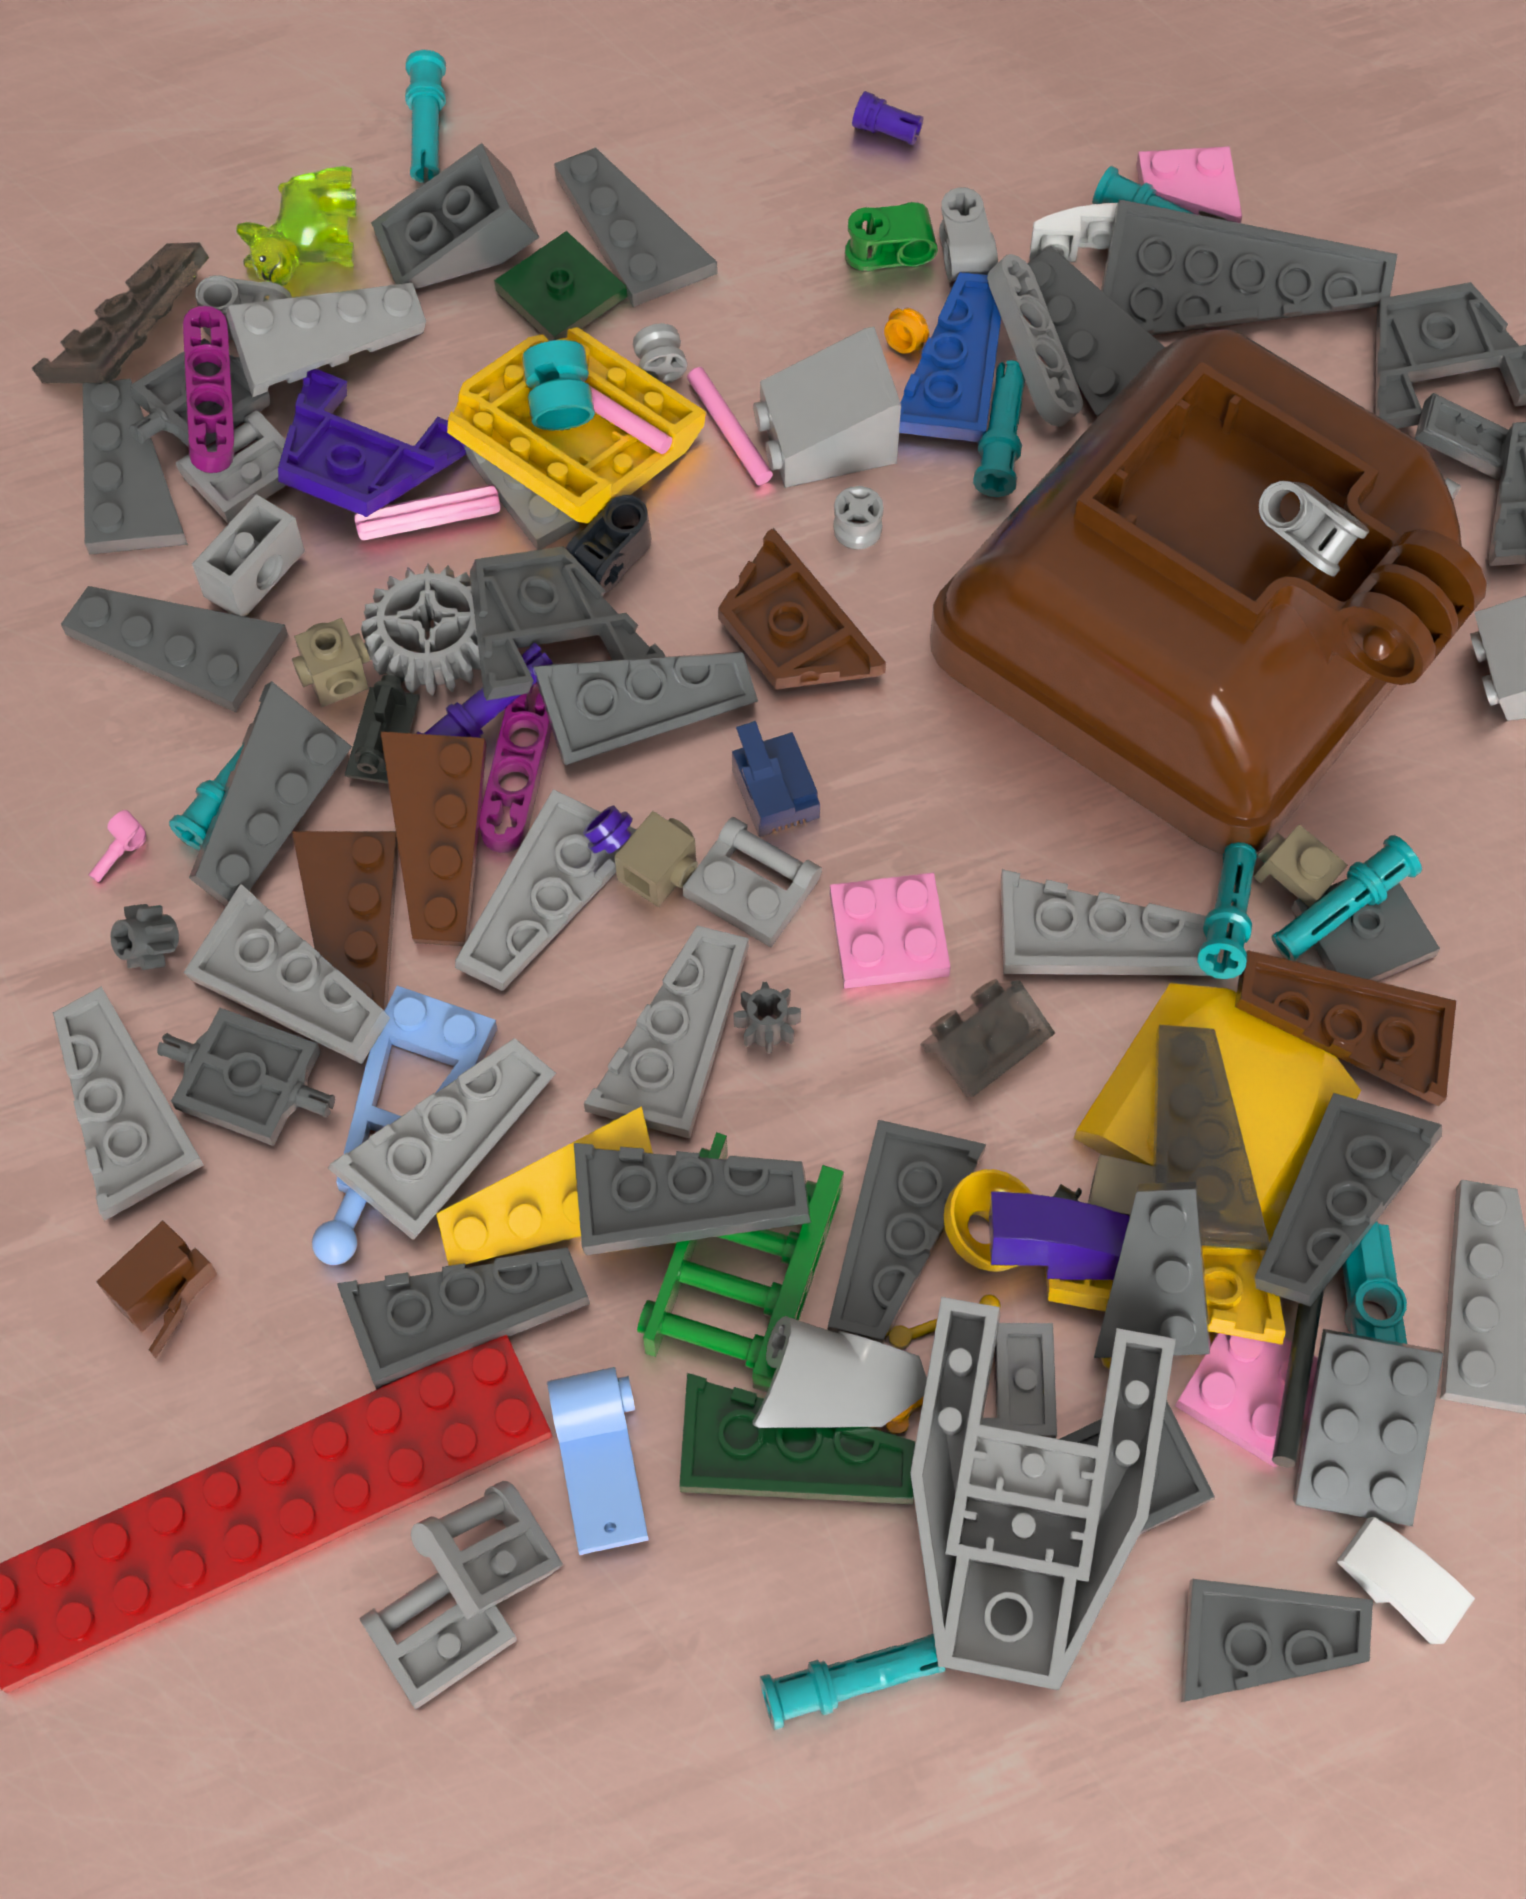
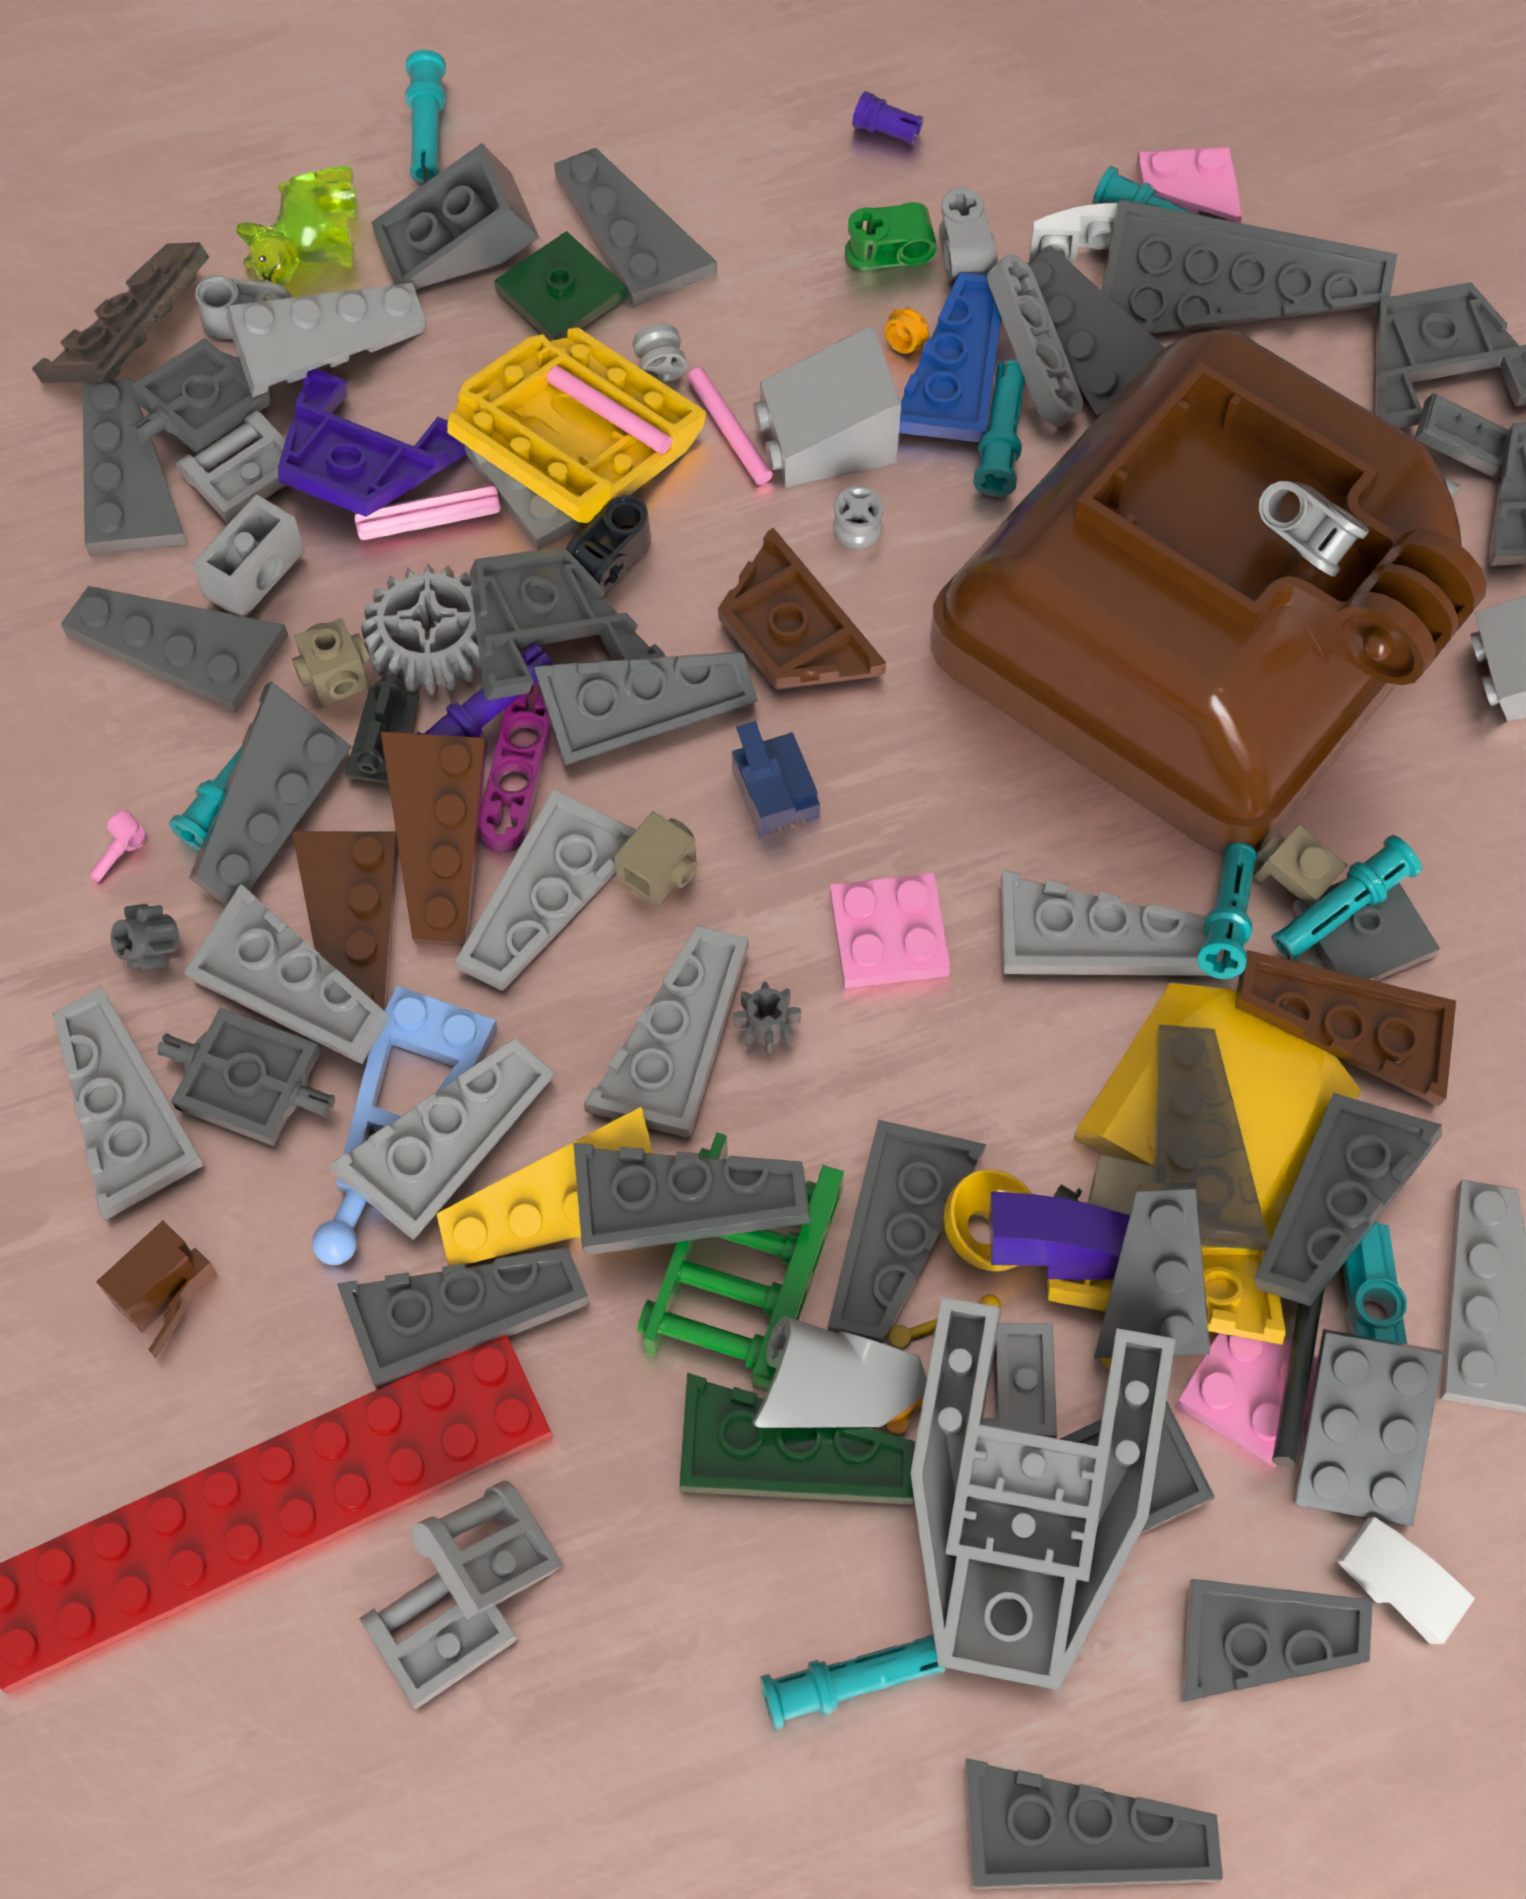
magenta beam [183,306,234,473] -> none
teal wheel [522,340,595,431] -> none
light blue door [547,1367,649,1555] -> none
dark purple plate [583,805,633,854] -> none
light grey plate [683,817,822,947] -> none
clear smoke bracket [920,979,1055,1097] -> none
none -> dark grey wing [965,1758,1223,1890]

